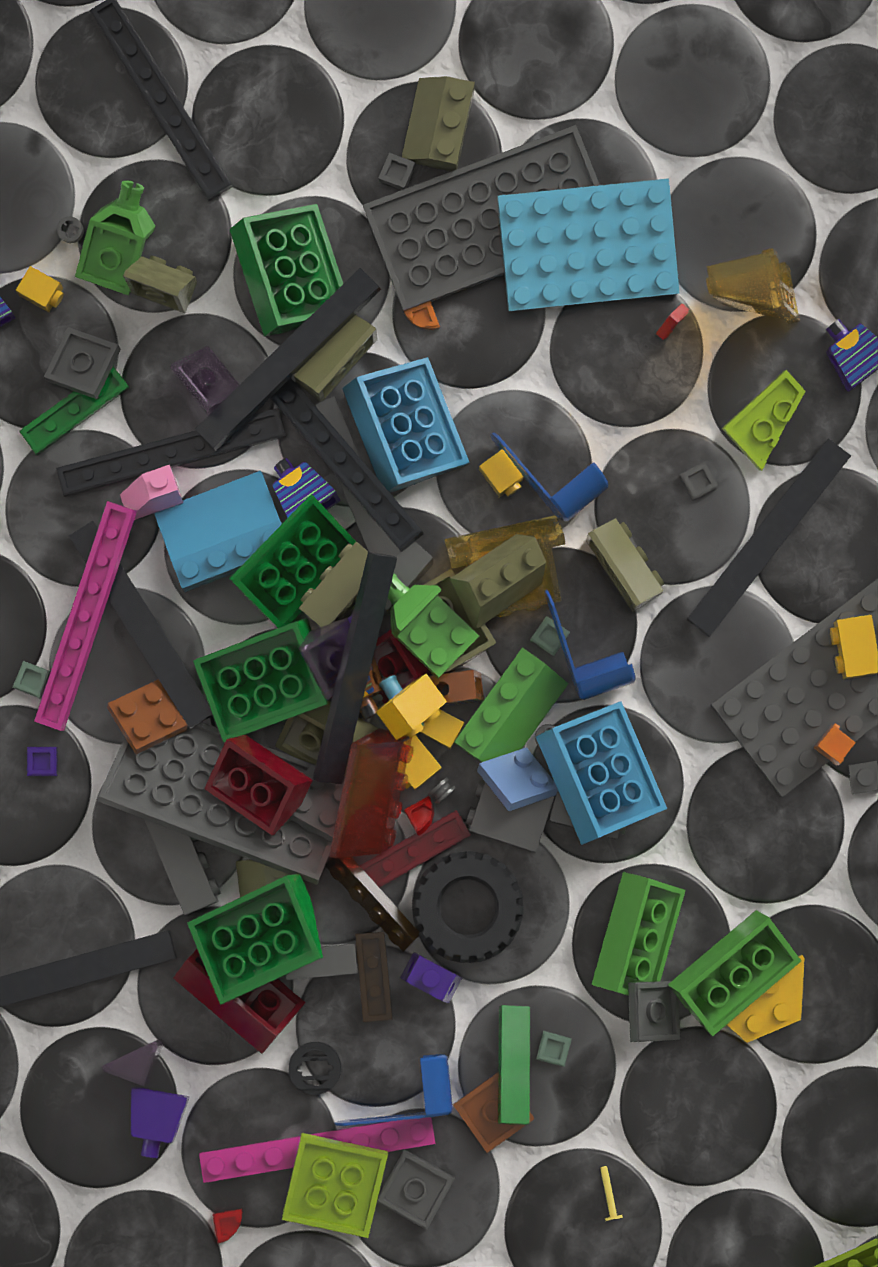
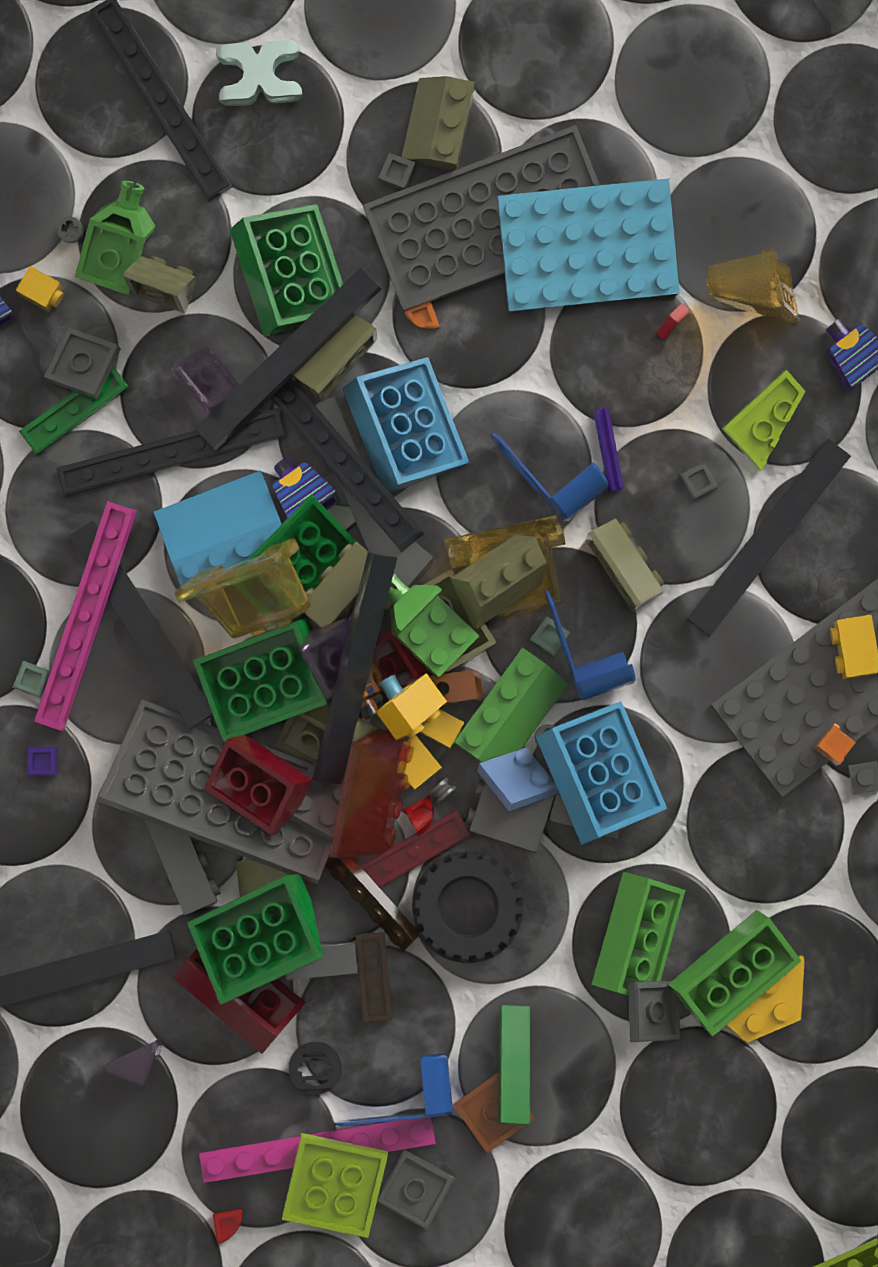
dark orange plate [107,679,187,754] -> none
bright pink slope [120,465,183,520] -> none
dark purple torso [131,1087,189,1158] -> none
dark purple torso [400,952,462,1004] -> none
yellow brick [479,449,523,498] -> none
sand green tile [536,1031,572,1067] -> none
light yellow pin [600,1166,623,1221] -> none
none -> clear yellow windscreen [174,538,311,638]
none -> light aqua piece [216,40,302,106]
none -> dark purple axle [594,408,624,492]

